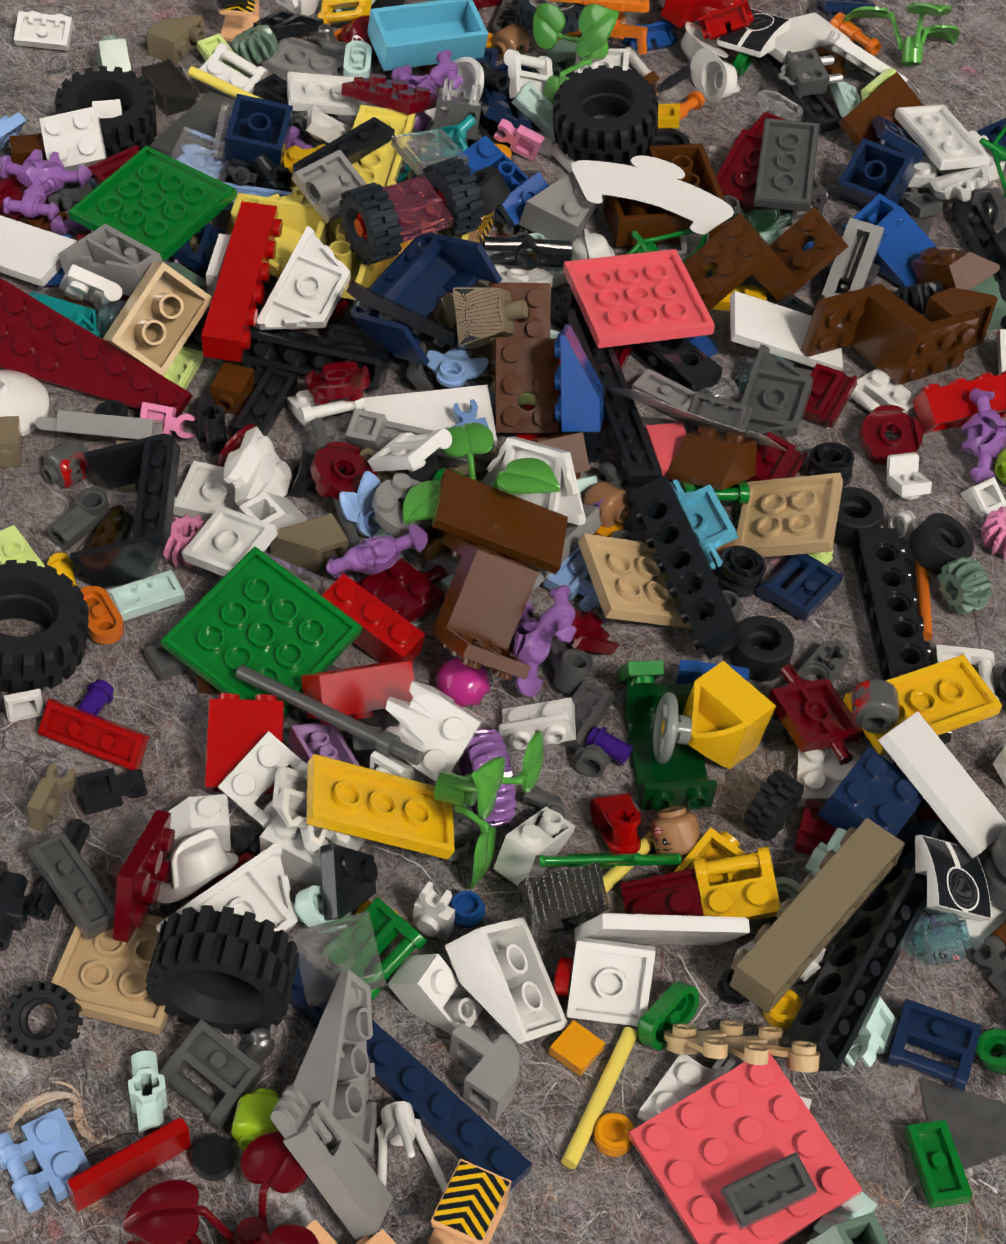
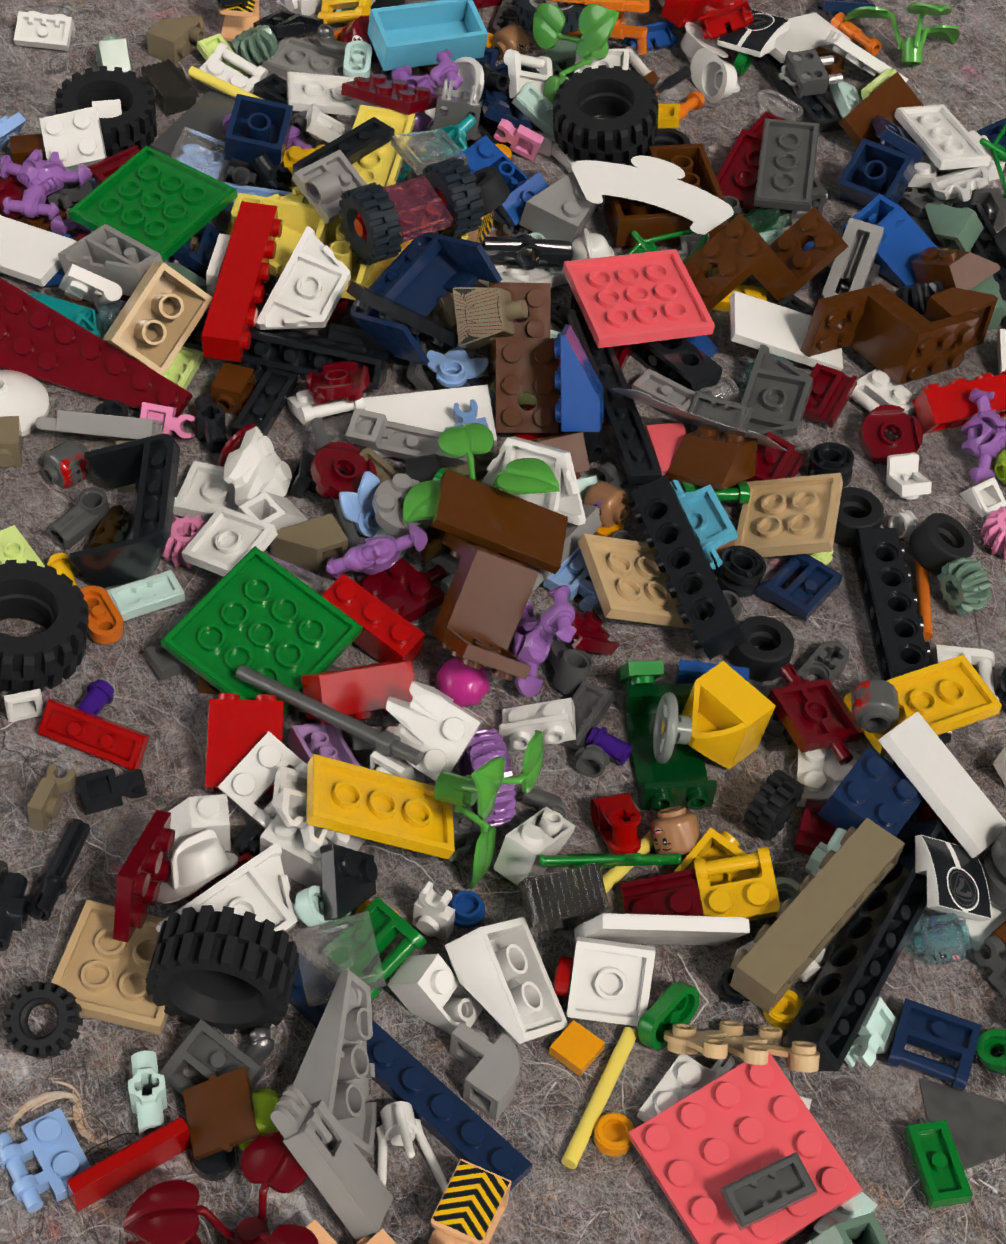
dark grey tile [29,832,115,940] -> none
clear tile [211,100,234,159] -> none
white plate [368,429,452,473] -> none
none -> reddish brown piece [182,1066,261,1160]
none -> sand green slope [925,203,984,252]

